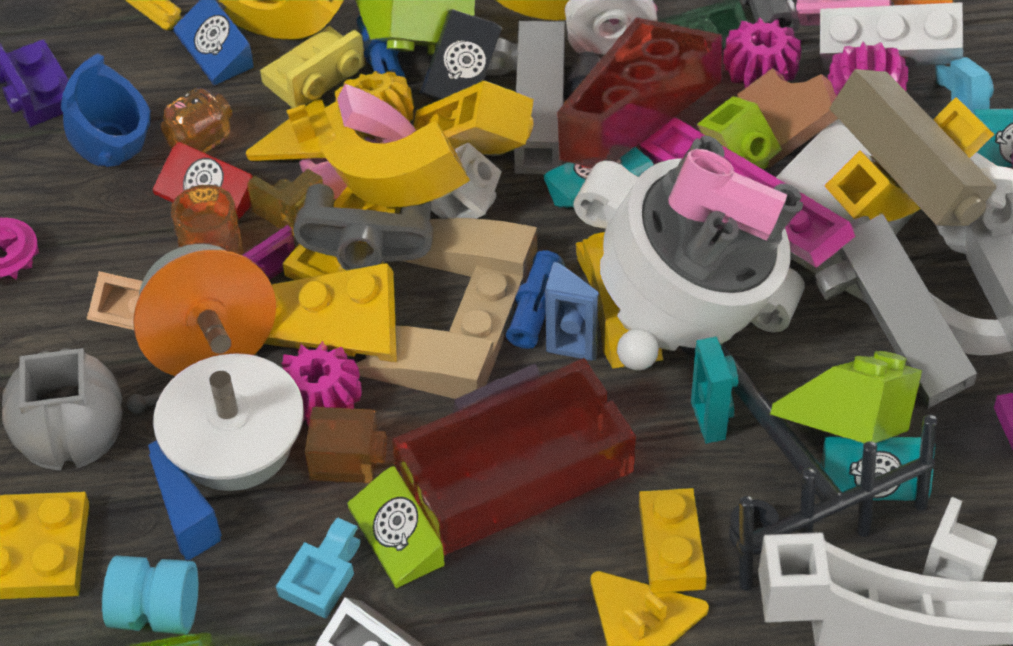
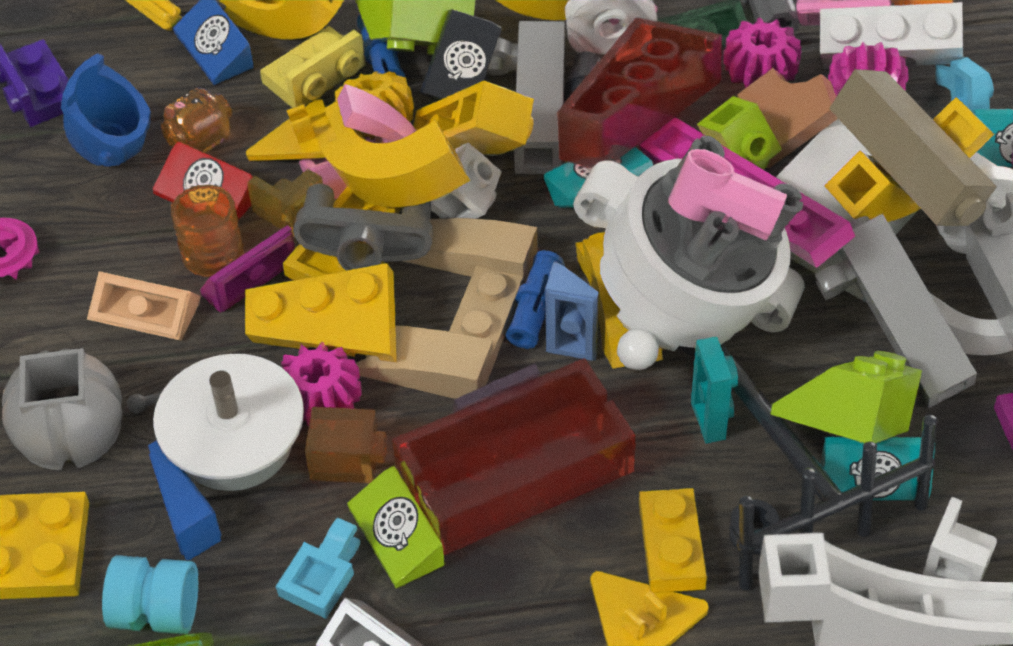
orange piece [133,244,276,376] -> none

